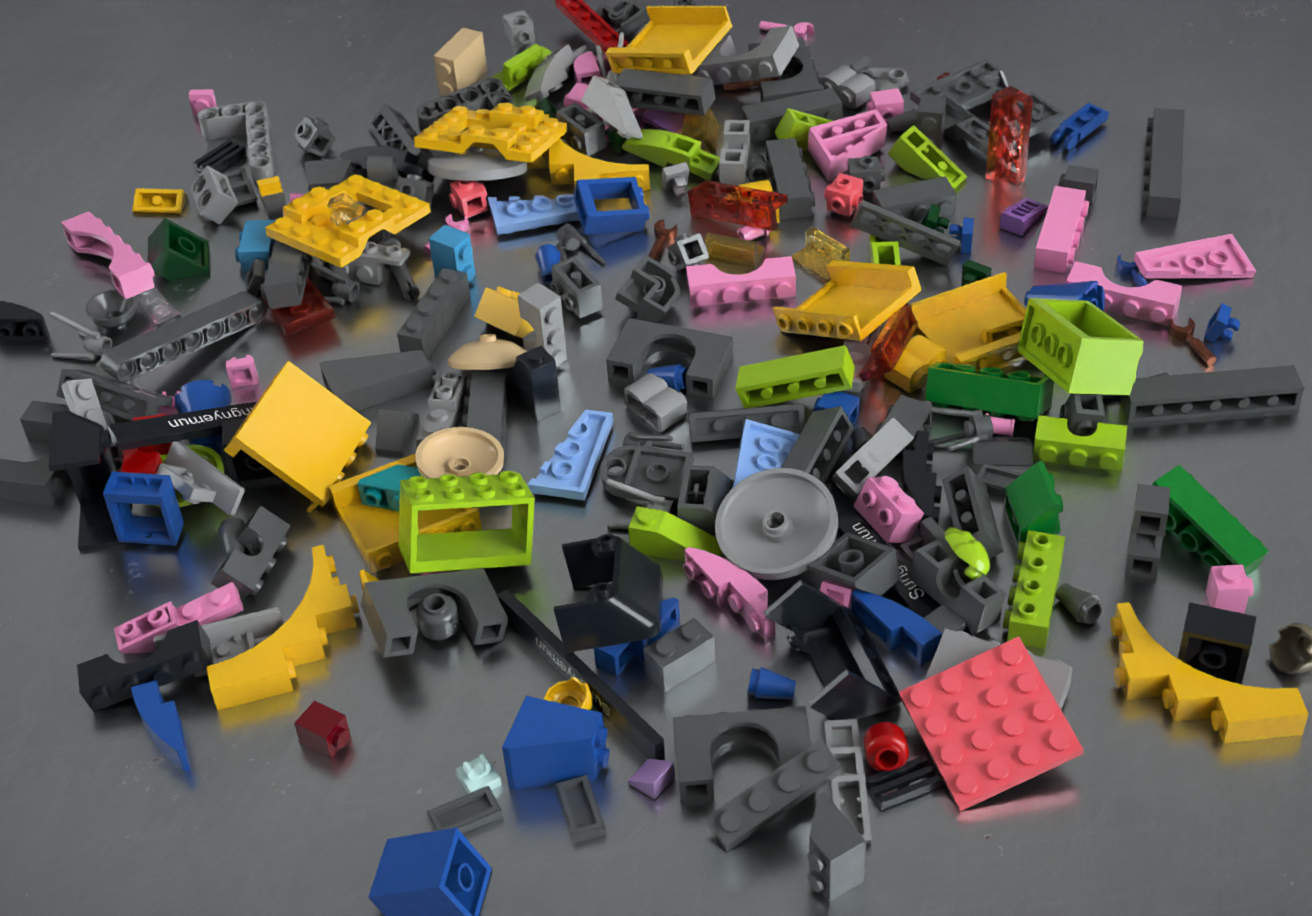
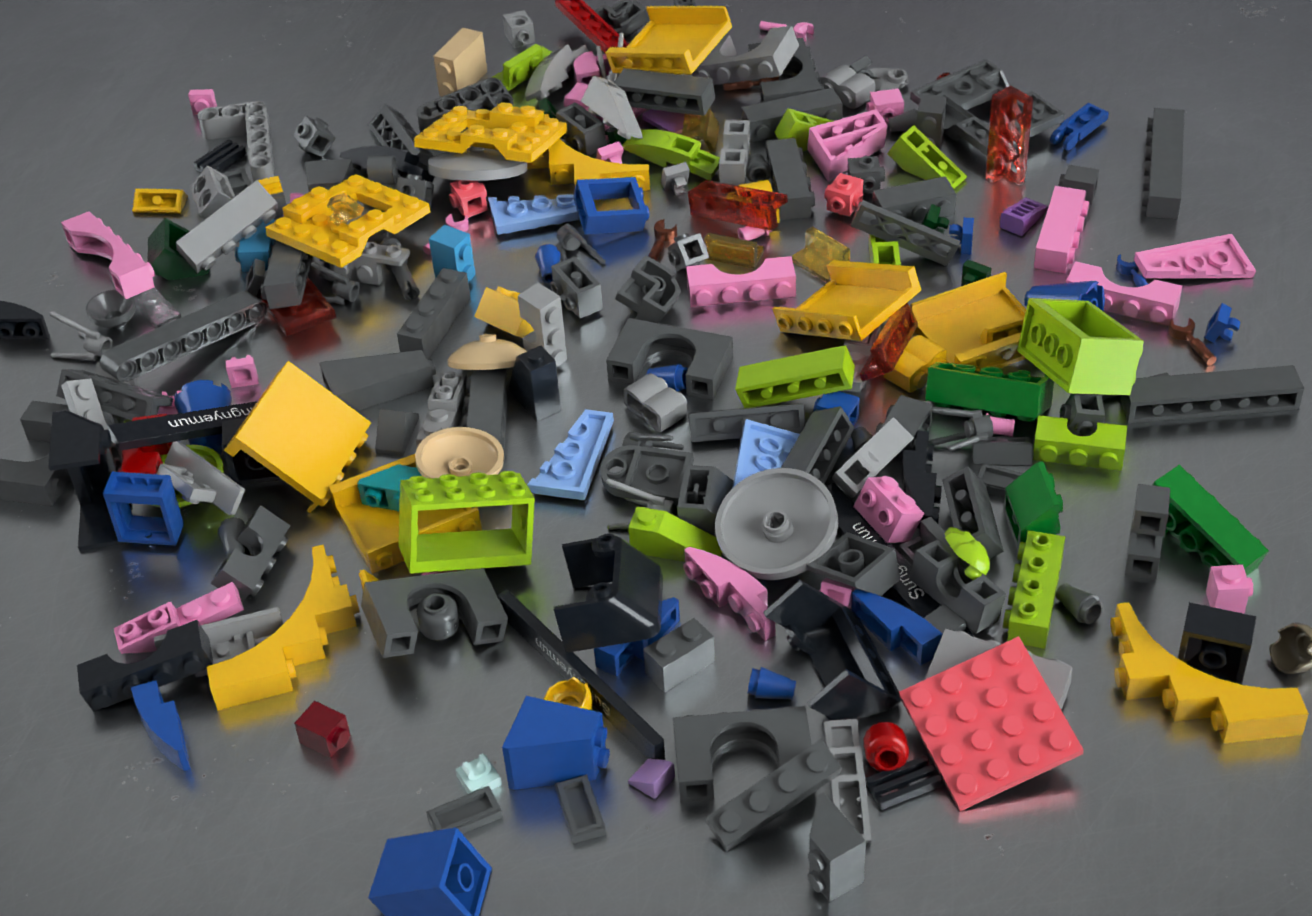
none -> light grey brick [176,180,277,273]
none -> bright pink tile [596,141,624,164]

